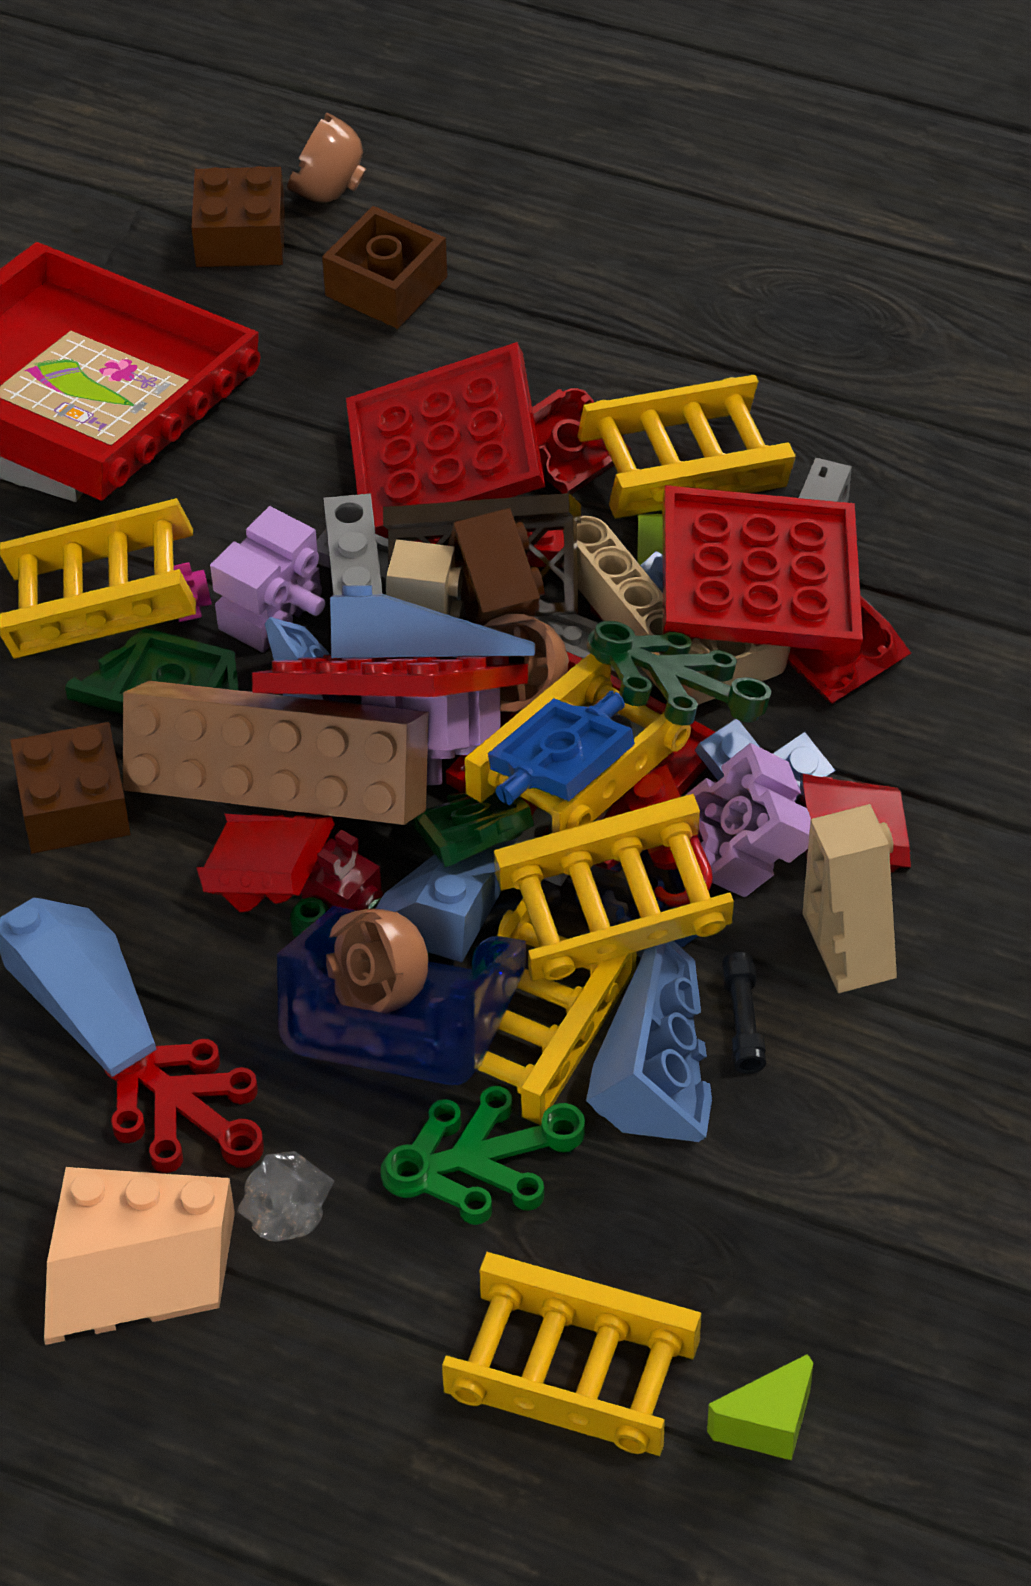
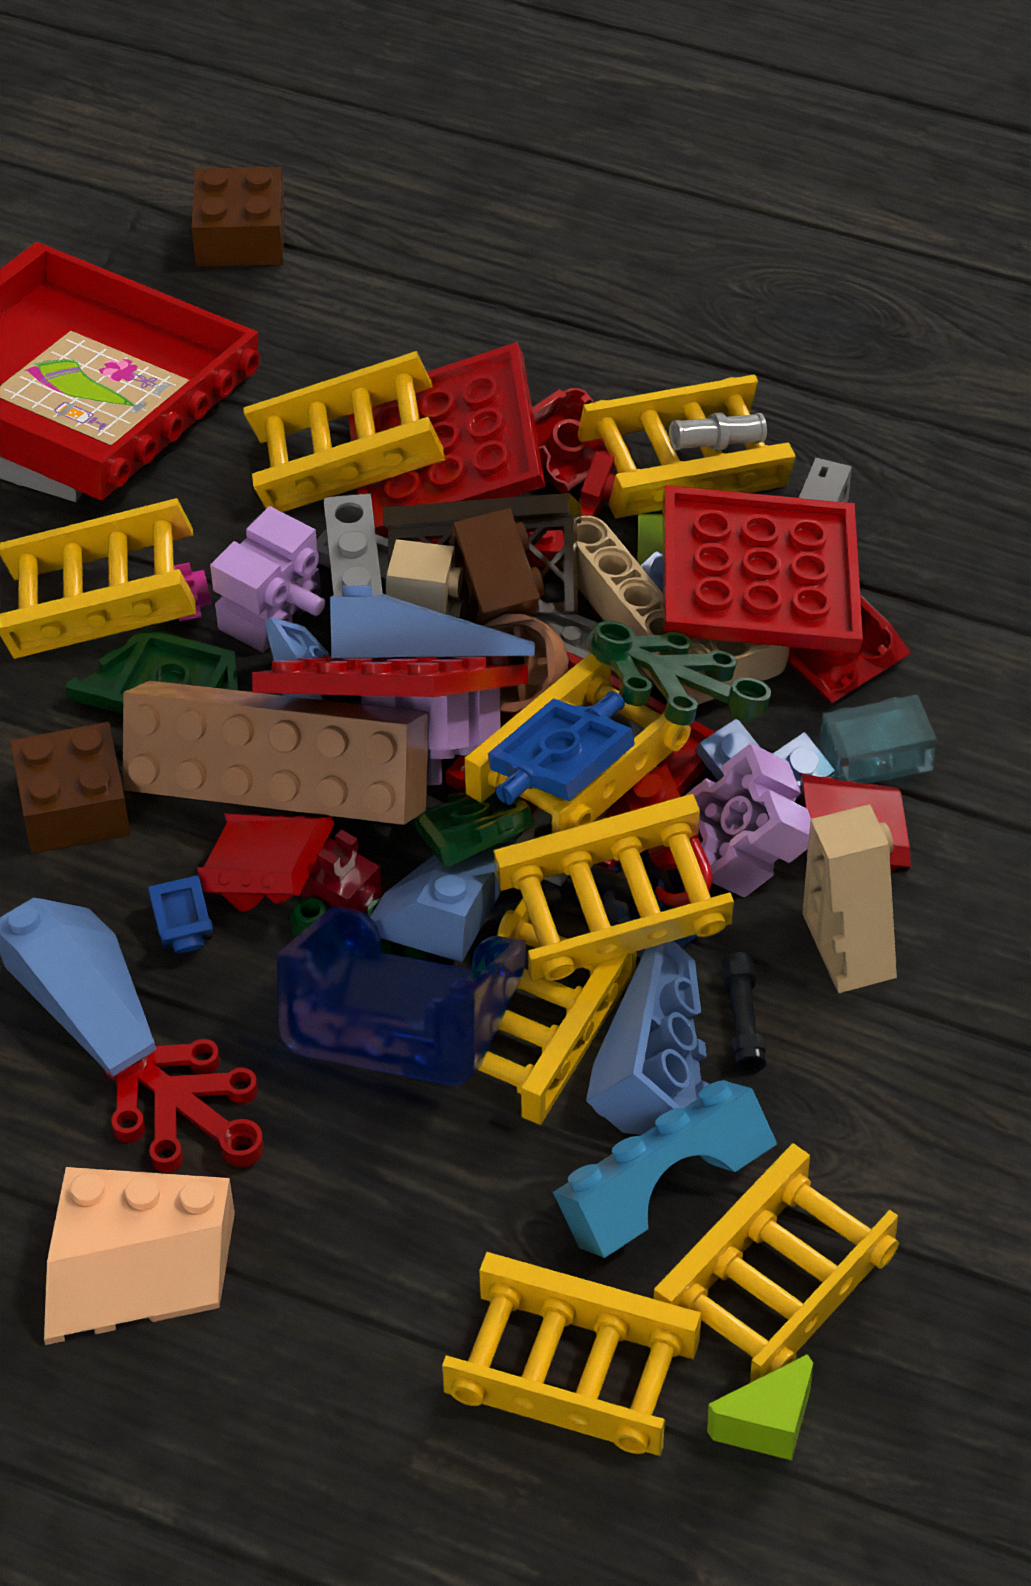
clear brick [237,1151,334,1242] -> none
nougat cylinder [287,113,366,203] -> none
reddish brown brick [322,206,447,329] -> none
nougat cylinder [326,909,428,1018] -> none
green plant [381,1086,585,1225] -> none
none -> blue bracket [148,875,213,953]
none -> yellow fence [244,351,445,512]
none -> dark azure arch [553,1080,777,1258]
none -> red plate [579,451,615,517]
none -> yellow fence [654,1143,899,1383]
none -> light grey pin [669,413,767,450]
none -> clear light blue brick [820,694,936,784]

